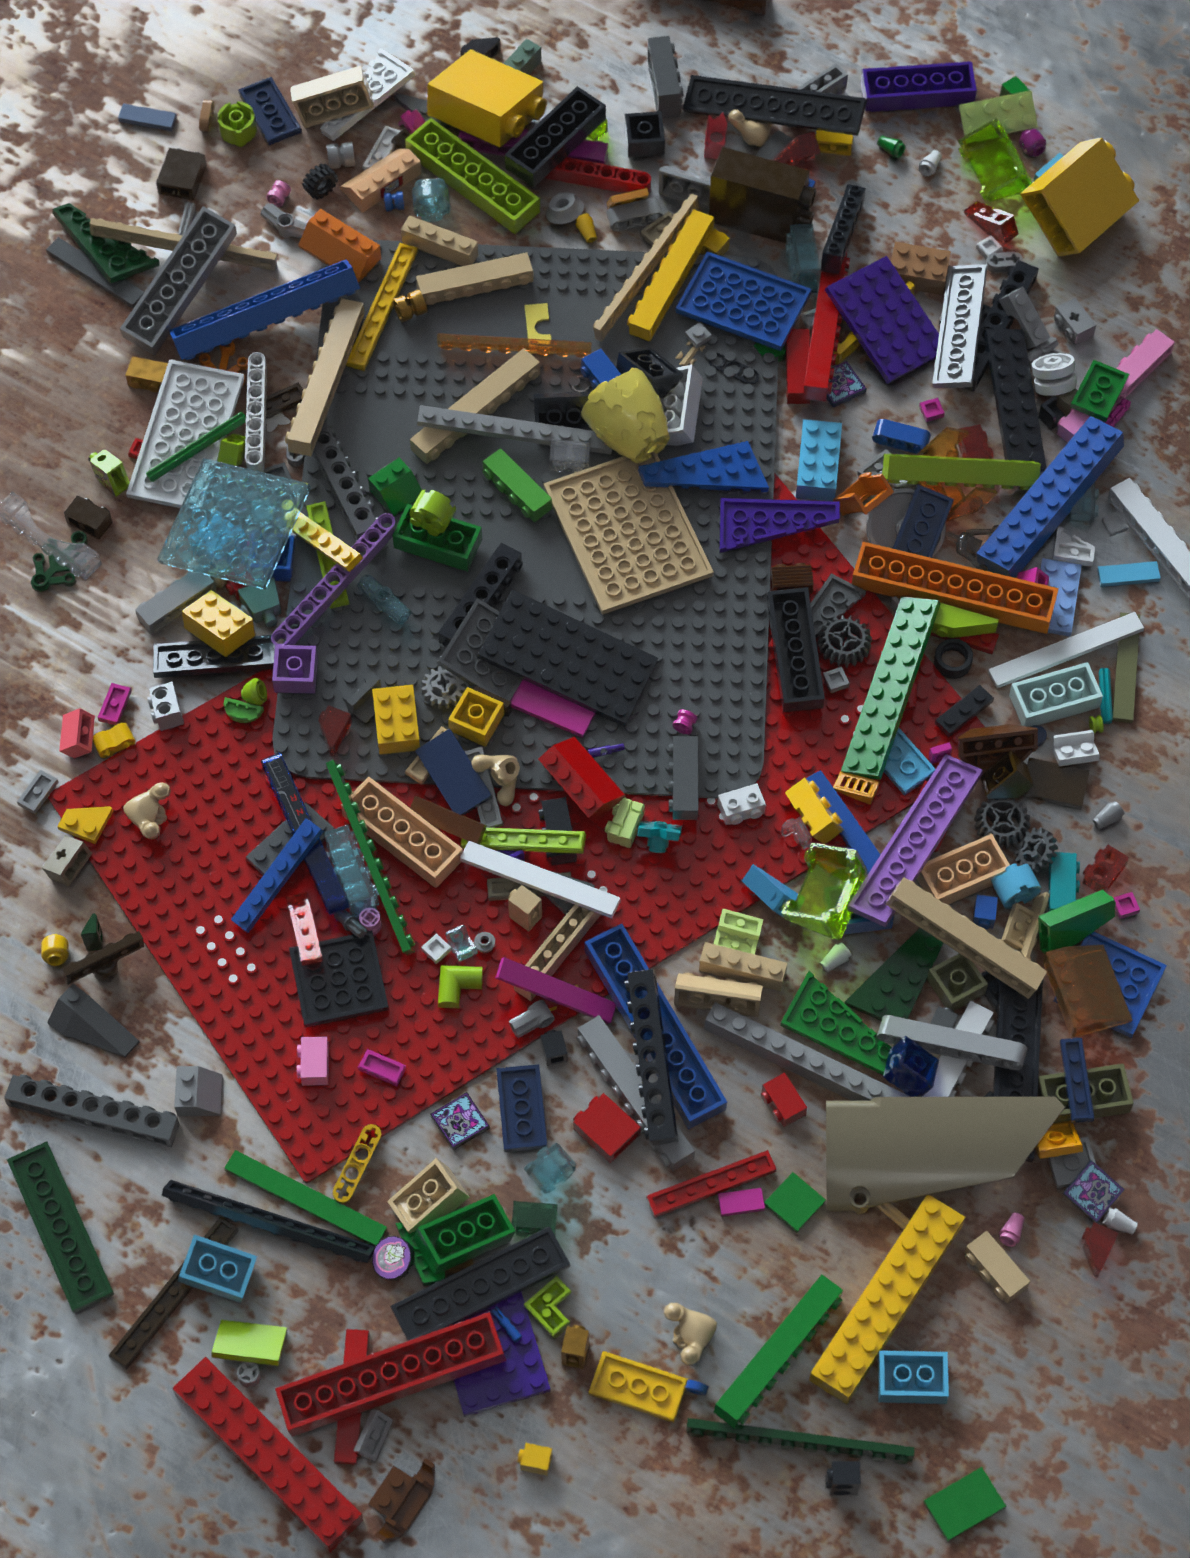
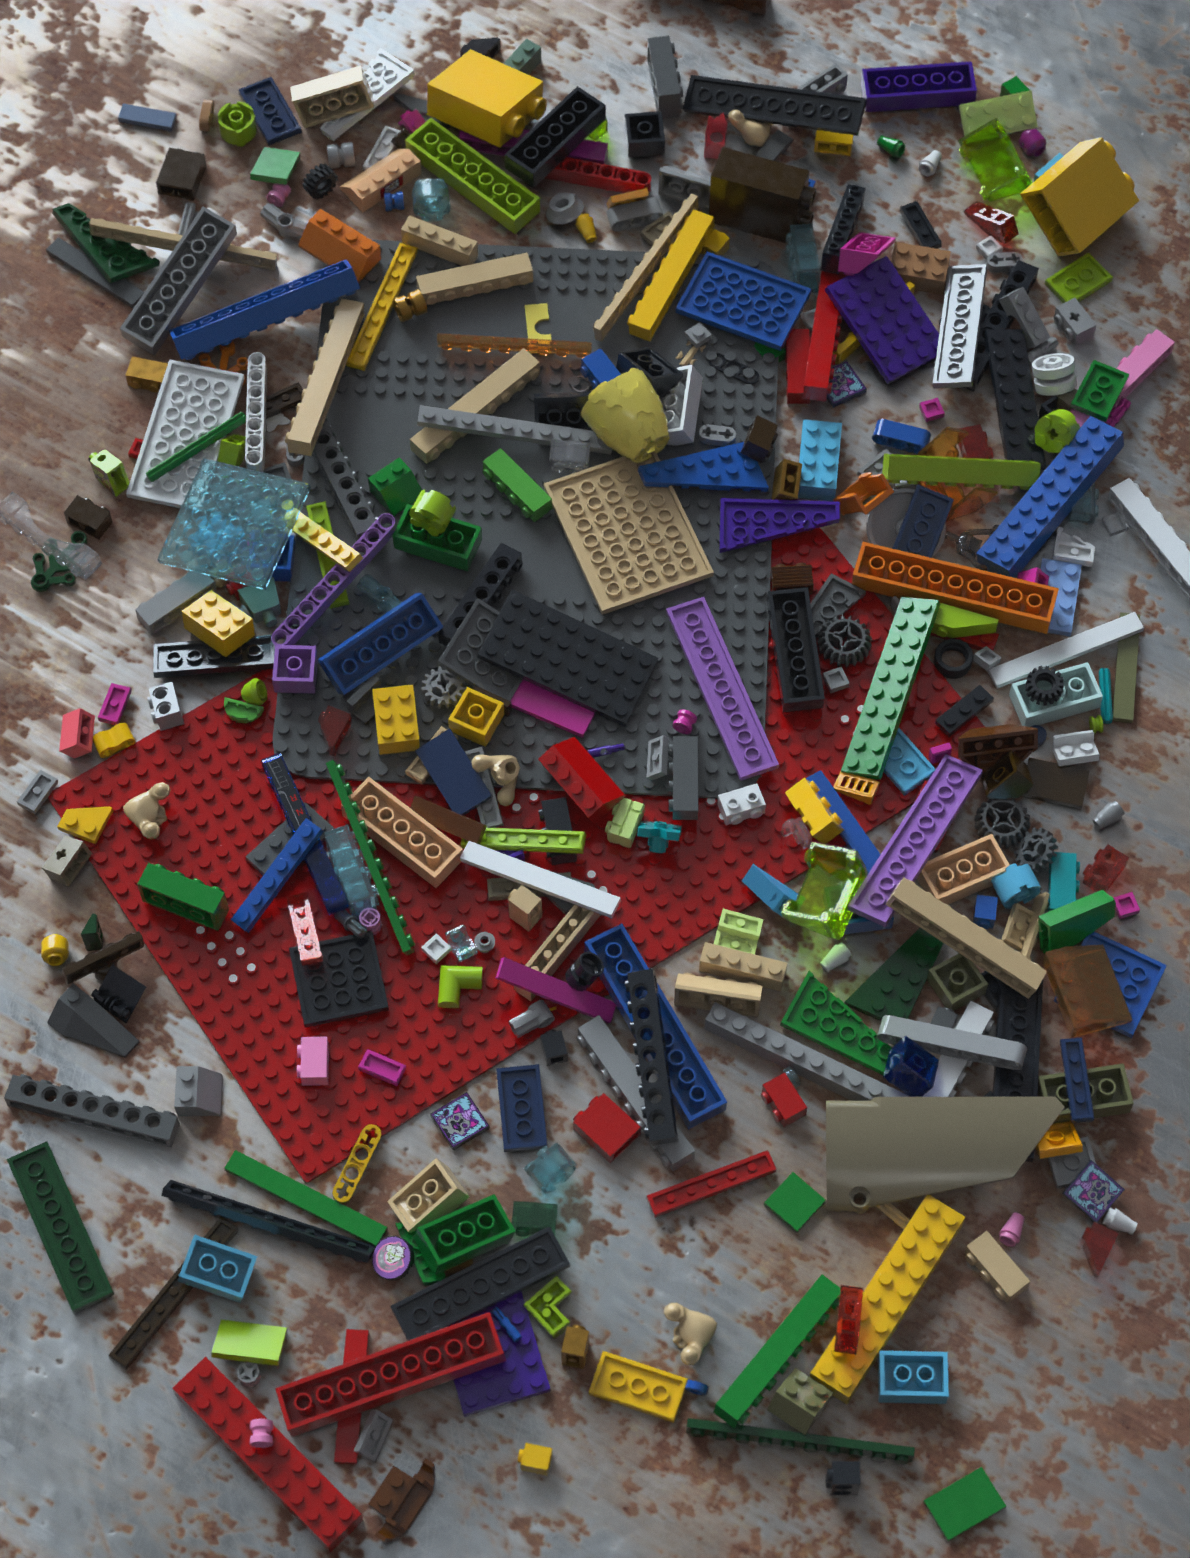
dark pink tile [718,1188,765,1217] -> none
clear red slope [772,132,821,166] -> none
medium azure tile [1097,561,1161,587] -> none
none -> black hinge [91,965,147,1023]
none -> green brick [137,863,229,931]
none -> tile [250,147,300,185]
none -> bright pink wheel [250,1419,273,1448]
none -> blue brick [317,593,443,695]
none -> black wheel [565,952,604,991]
none -> light grey plate [646,735,669,781]
none -> medium lavender plate [666,597,779,781]
none -> light grey beam [699,424,736,446]
none -> dark brown brick [740,415,778,463]
none -> olive brick [767,1368,833,1435]
none -> pearl gold brick [771,459,802,500]
none -> clear light blue tile [782,1067,801,1088]
none -> clear red slope [834,1285,863,1355]
none -> dark pink slope [838,232,896,276]
none -> black plate [900,201,942,249]
none -> light grey plate [973,646,1002,671]
none -> black tyre [1025,666,1064,706]
none -> lime brick [1035,409,1080,453]
none -> lime tile [1044,252,1113,303]

